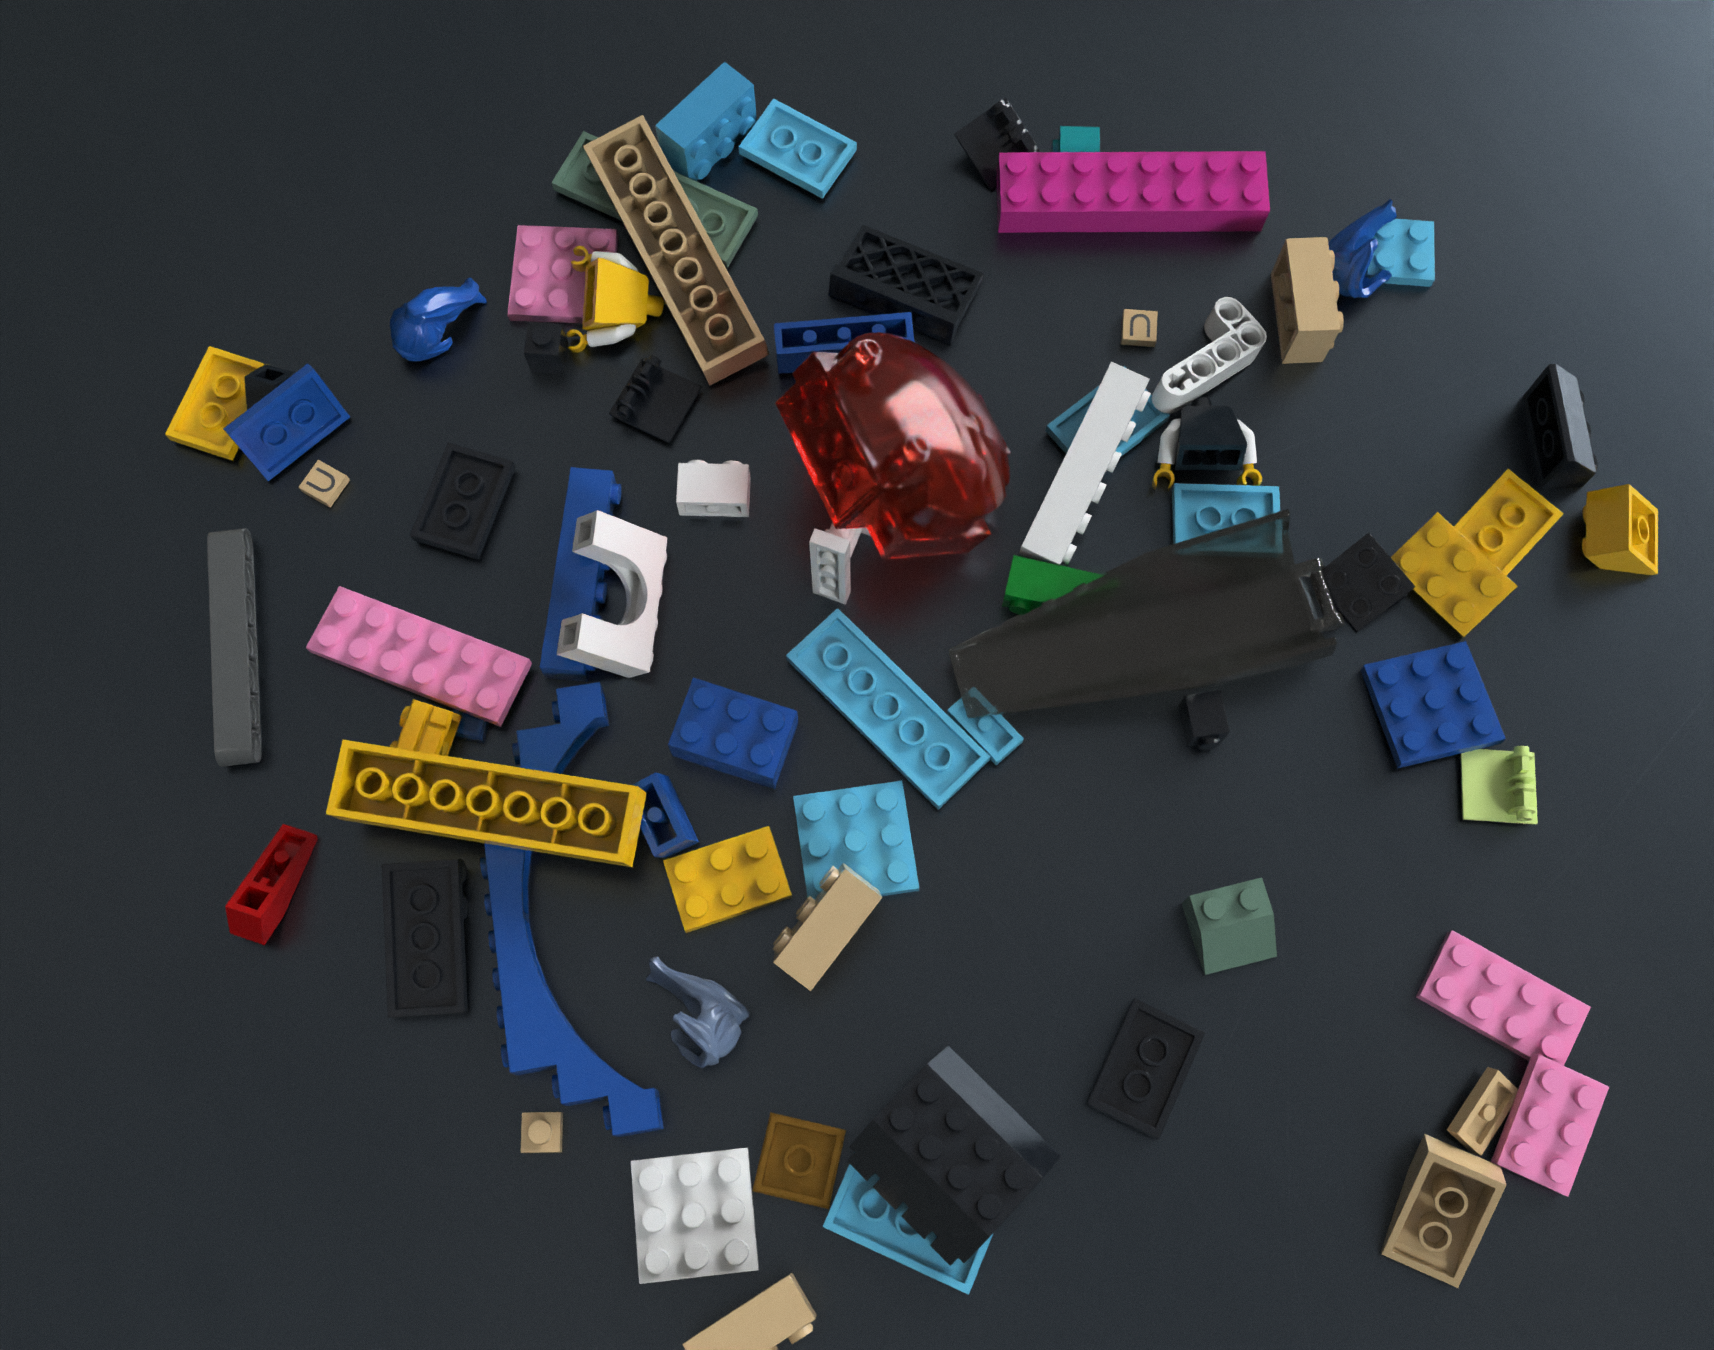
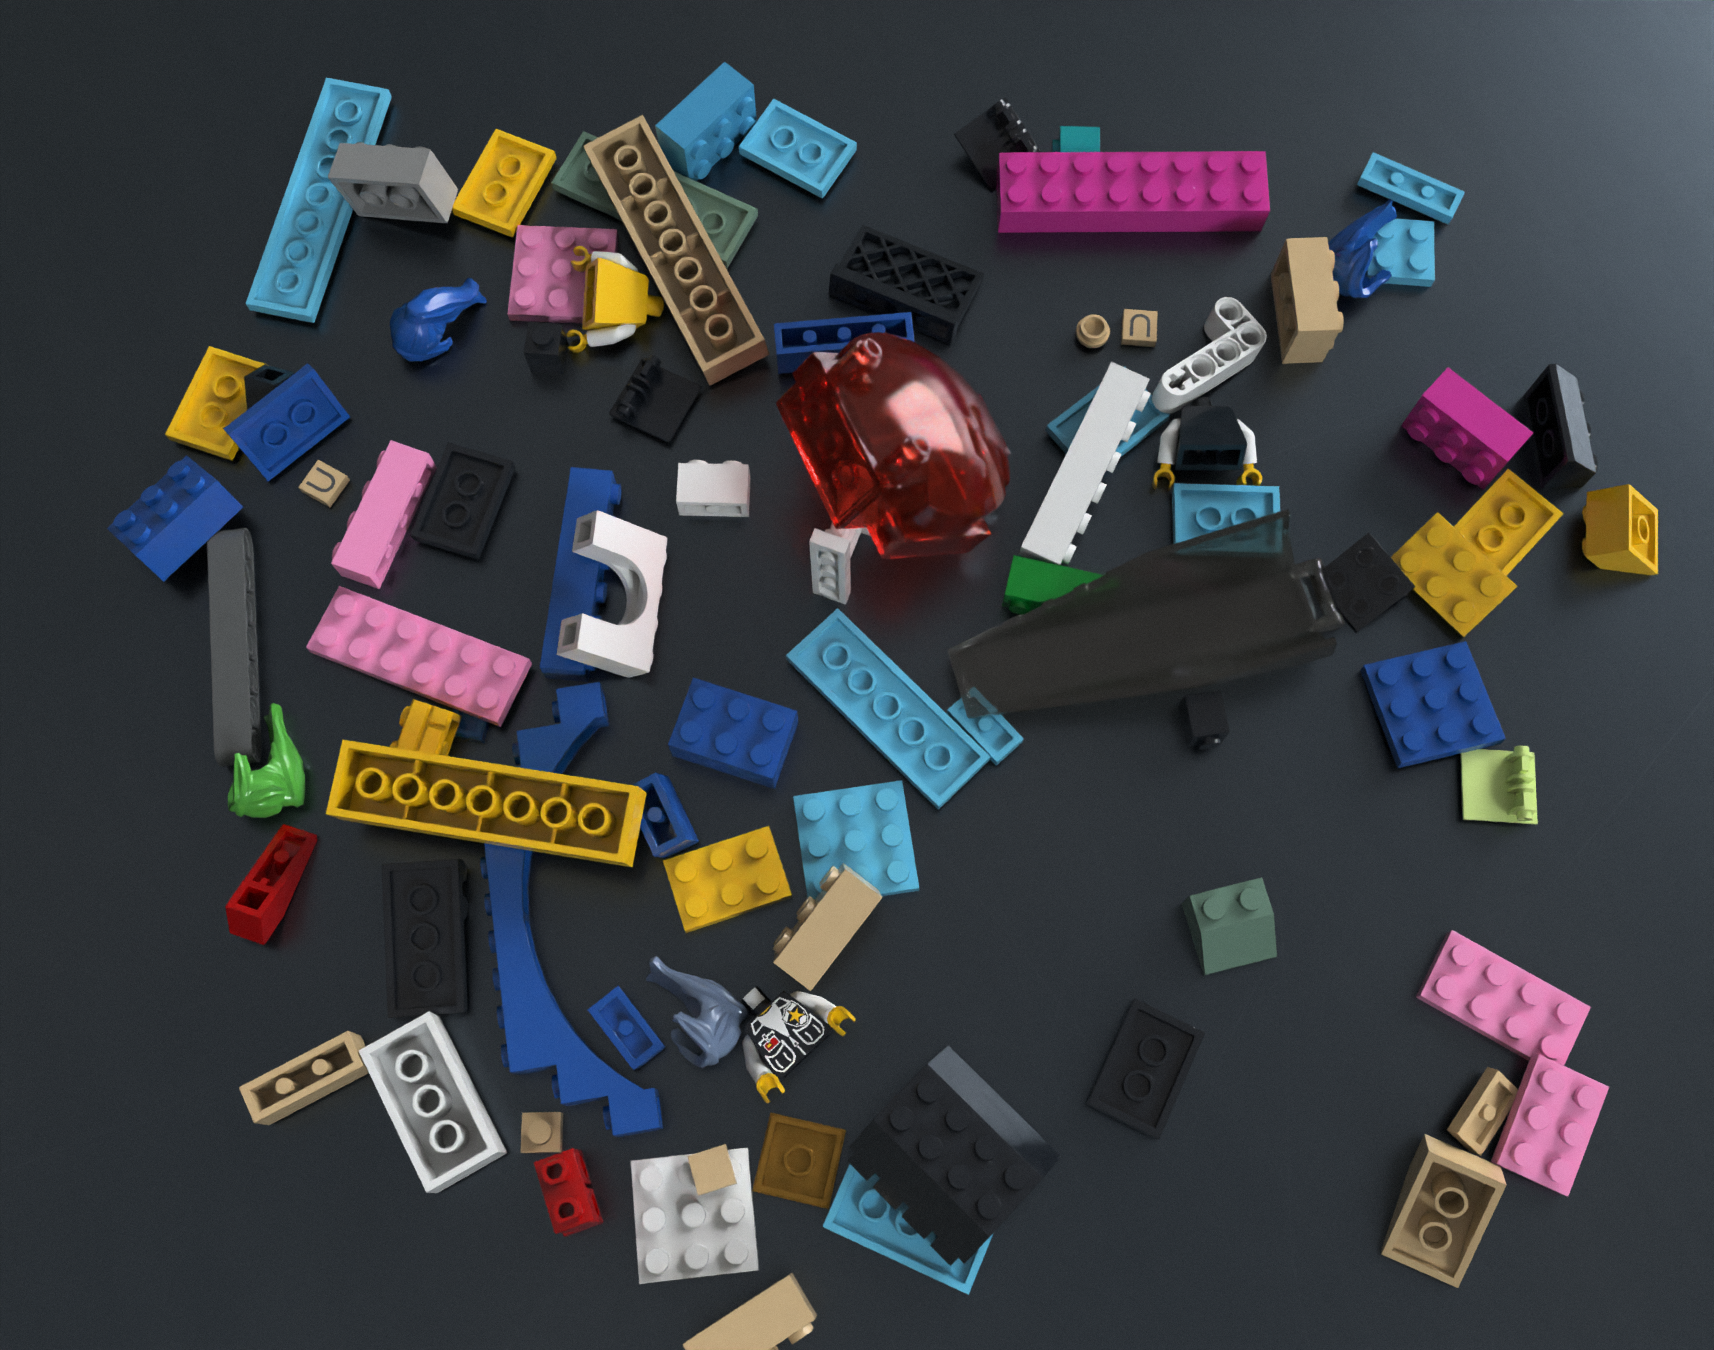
none -> blue brick [107,455,243,582]
none -> bright green hair [228,703,305,818]
none -> tan brick [239,1031,369,1125]
none -> medium azure plate [245,77,392,323]
none -> light grey brick [328,142,458,223]
none -> bright pink brick [331,440,437,589]
none -> white brick [359,1011,507,1193]
none -> yellow plate [452,129,557,238]
none -> red hips [534,1148,603,1237]
none -> blue plate [588,986,666,1072]
none -> tan tile [687,1144,737,1196]
none -> torso [741,986,856,1103]
none -> tan plate [1076,314,1110,348]
none -> medium azure plate [1357,152,1465,225]
none -> dark pink brick [1401,367,1533,490]

